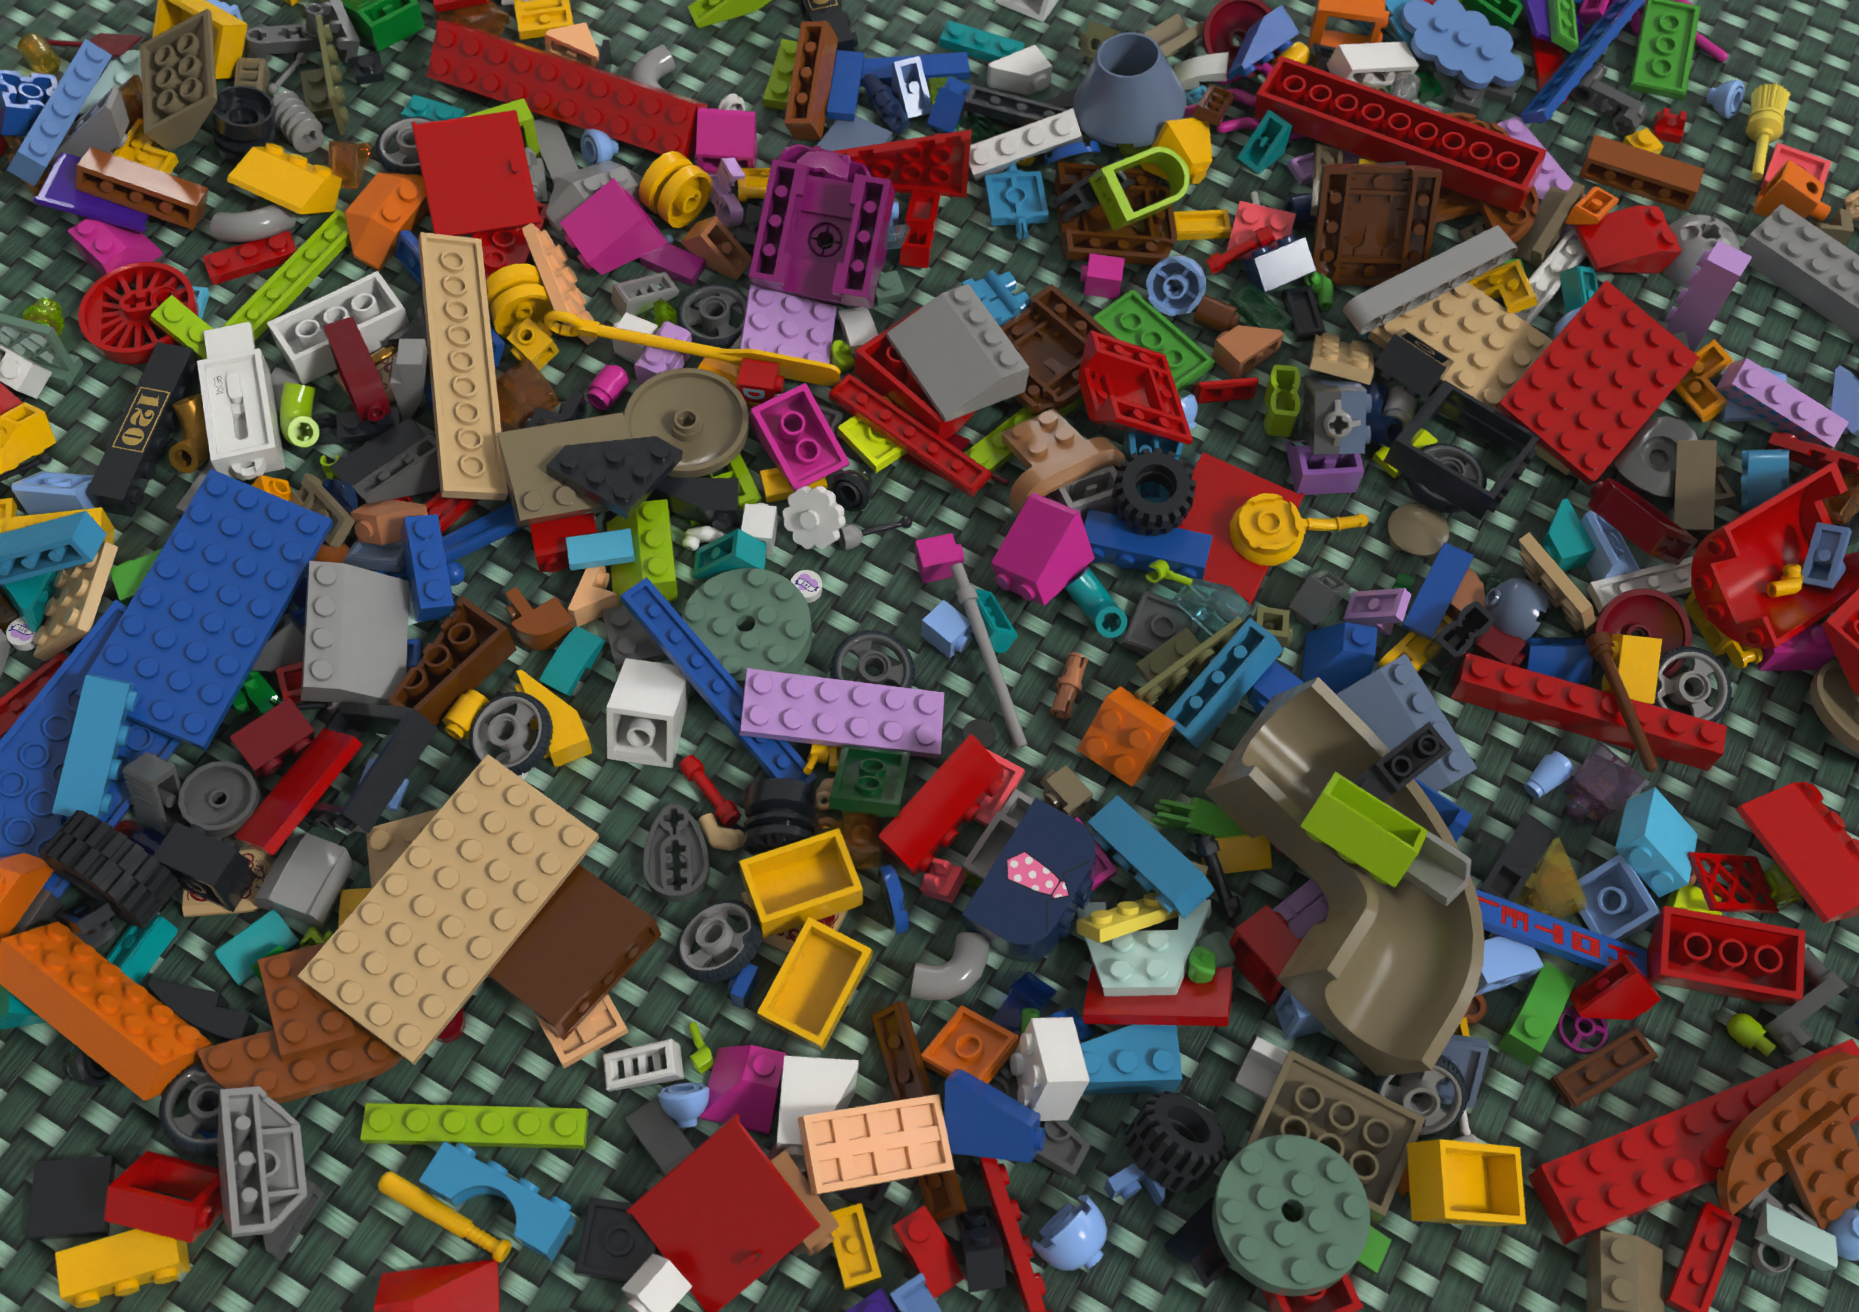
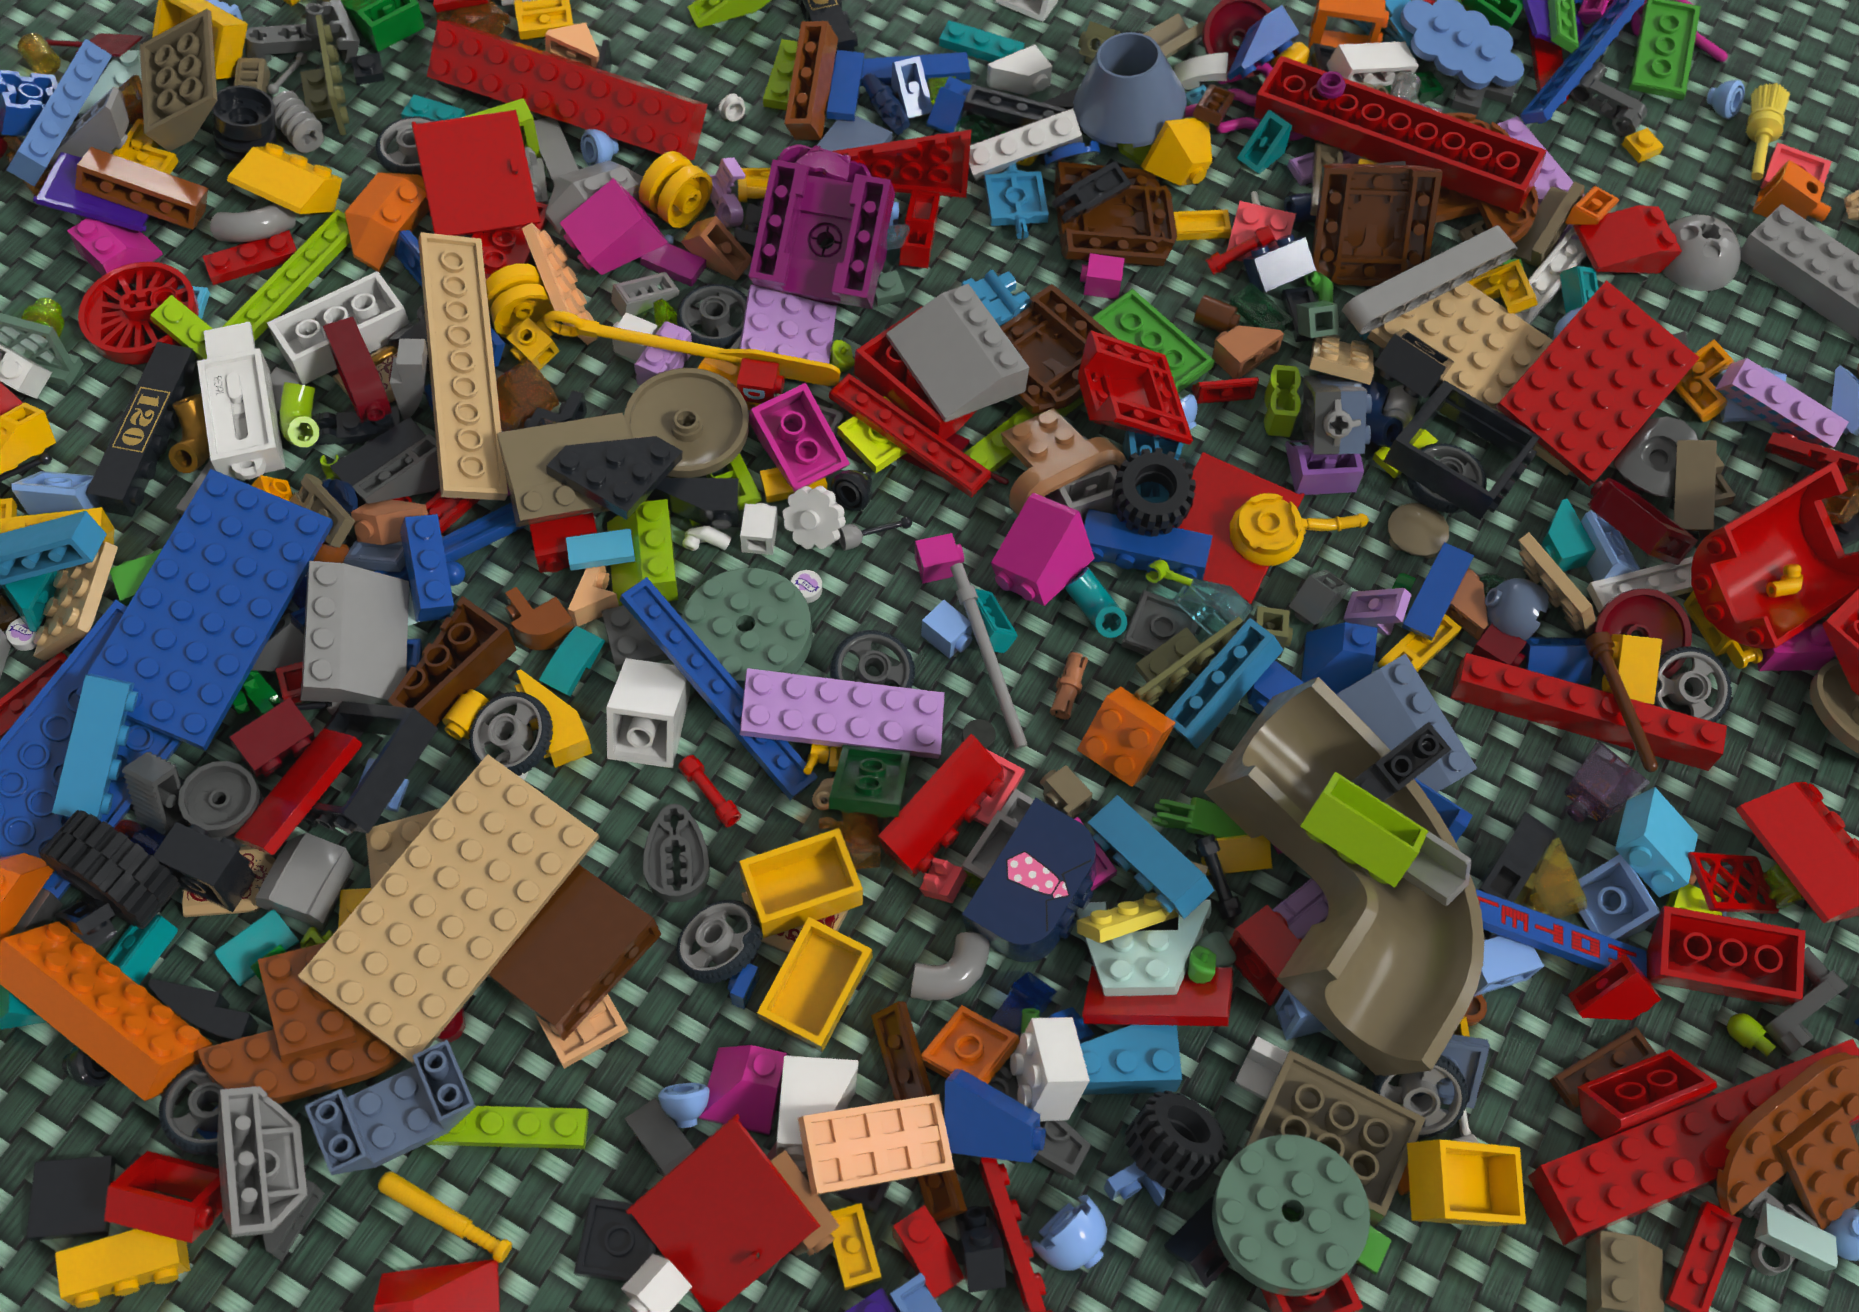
clear orange slope [329,139,372,189] -> none
dark azure arch [419,1141,576,1262] -> none
dark pink brick [586,365,629,410] -> none
white slope [603,1039,684,1091] -> none
light grey cylinder [631,44,676,90] -> none
lime hand [688,1022,714,1074] -> none
teal slope [693,529,767,580] -> none
dark pink slope [696,108,758,175] -> none
tan arm [698,813,745,851] -> none
black wheel [743,778,816,856] -> none
white slope [837,307,878,354] -> none
blue tile [878,865,909,935] -> none
lime window [1089,147,1190,231] -> none
light blue cylinder [1146,255,1206,316] -> none
black brick [1423,601,1495,672] -> none
bright green slope [1497,961,1576,1066] -> none
light blue cone [1524,751,1574,799] -> none
magenta piece [1556,1005,1608,1054] -> none
dark orange brick [1578,134,1704,211] -> none
red tile [1652,108,1686,144] -> none
lavender brick [1664,240,1752,351] -> none
dark azure brick [1741,449,1789,511] -> none
medium blue slope [1801,522,1852,590] -> none
dark tan panel [1809,209,1854,246] -> none
none -> sand blue slope [305,1040,476,1175]
none -> sand green brick [1297,300,1339,338]
none -> magenta plate [1316,71,1346,99]
none -> red slope [1577,1049,1717,1140]

